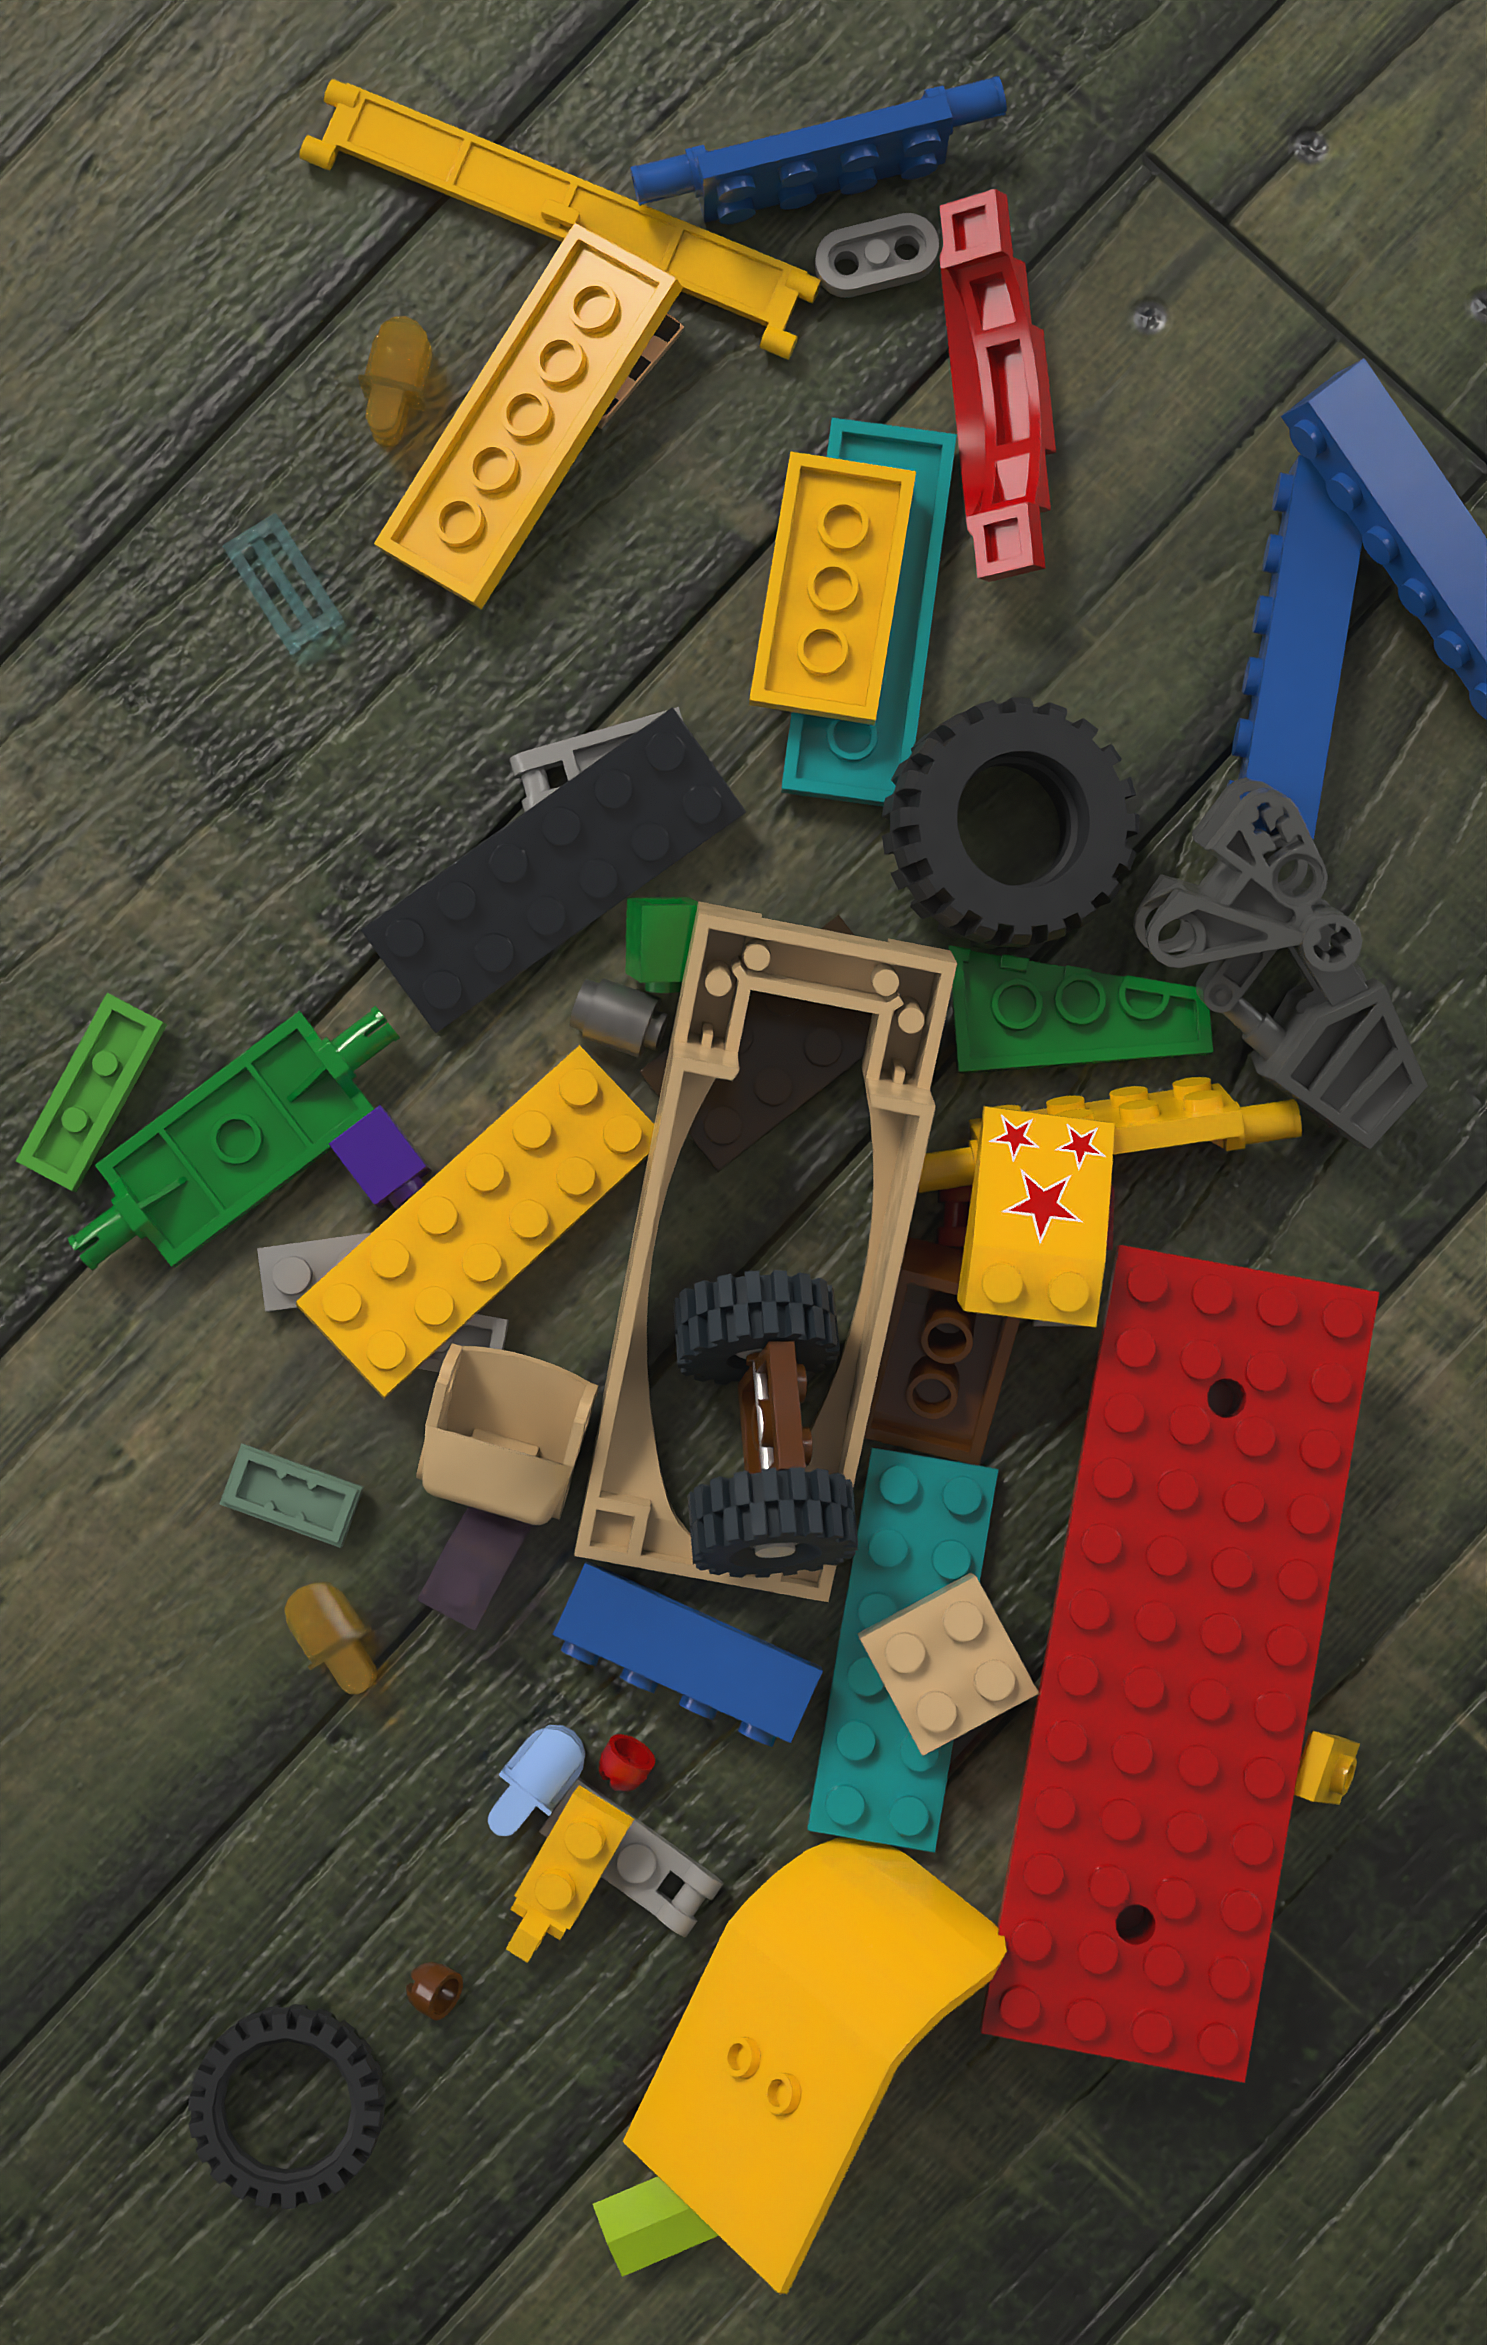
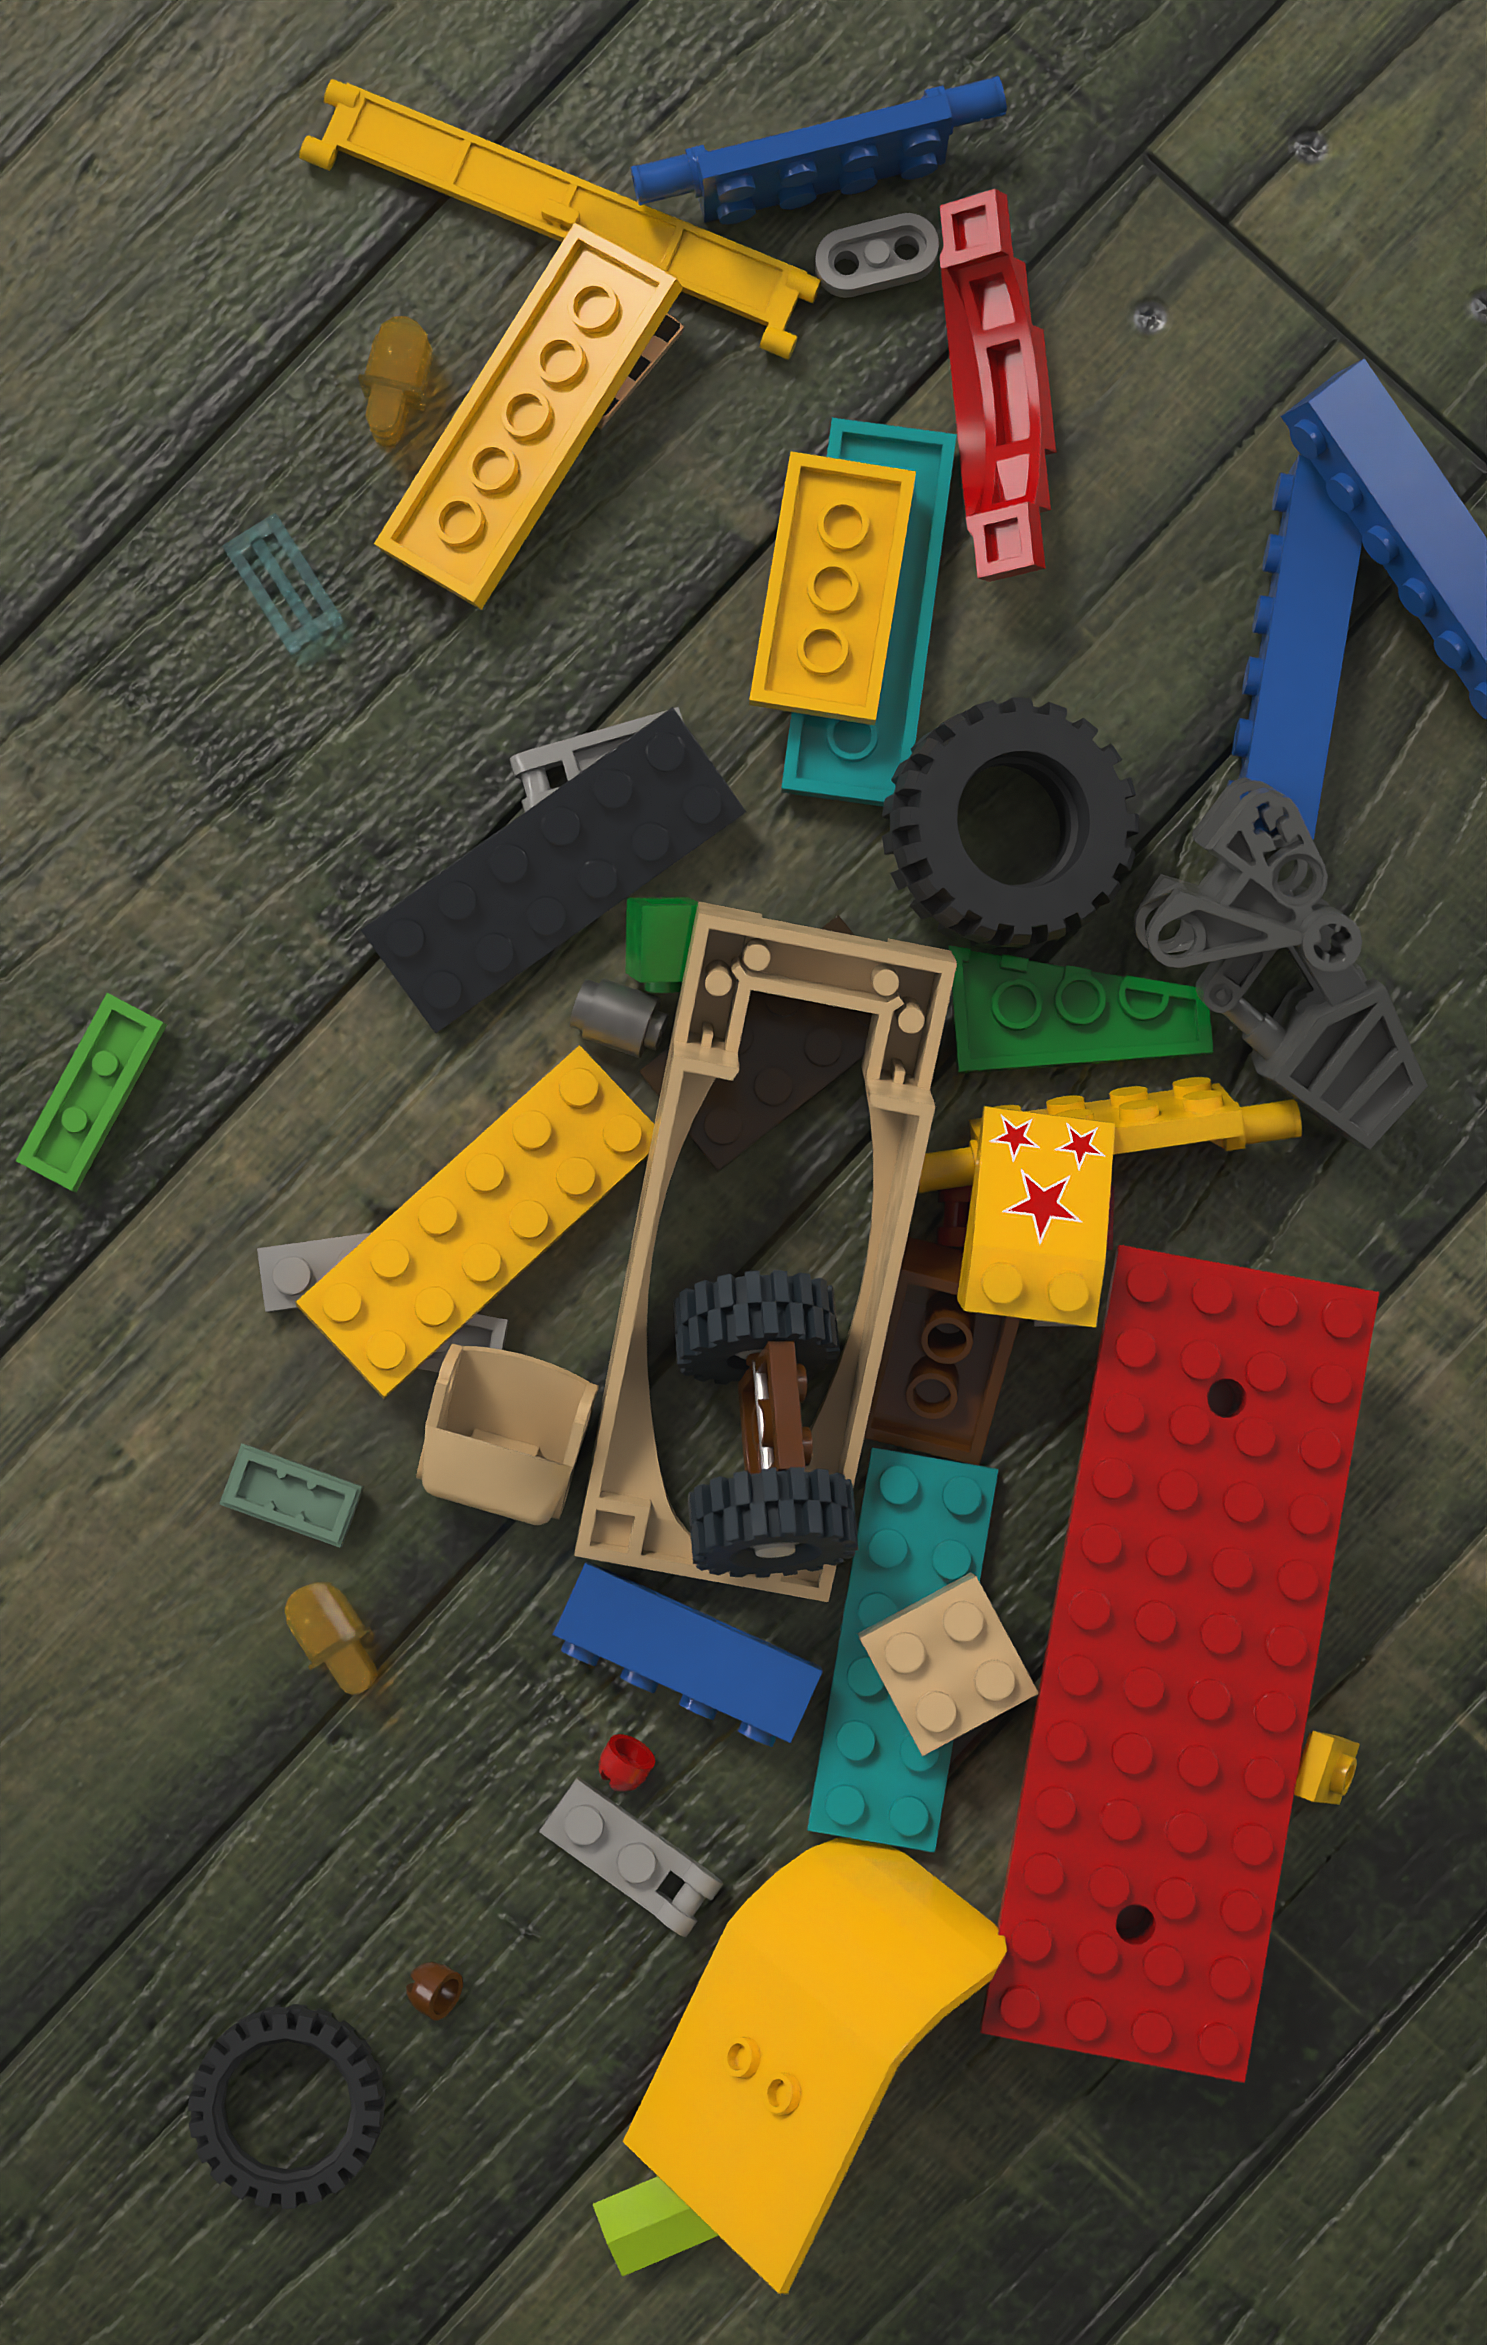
green plate [67,1005,400,1271] -> none
dark purple brick [328,1105,432,1209] -> none
clear purple slope [417,1507,533,1630] -> none
light blue arm [488,1725,585,1836] -> none
yellow hinge [506,1785,634,1963] -> none

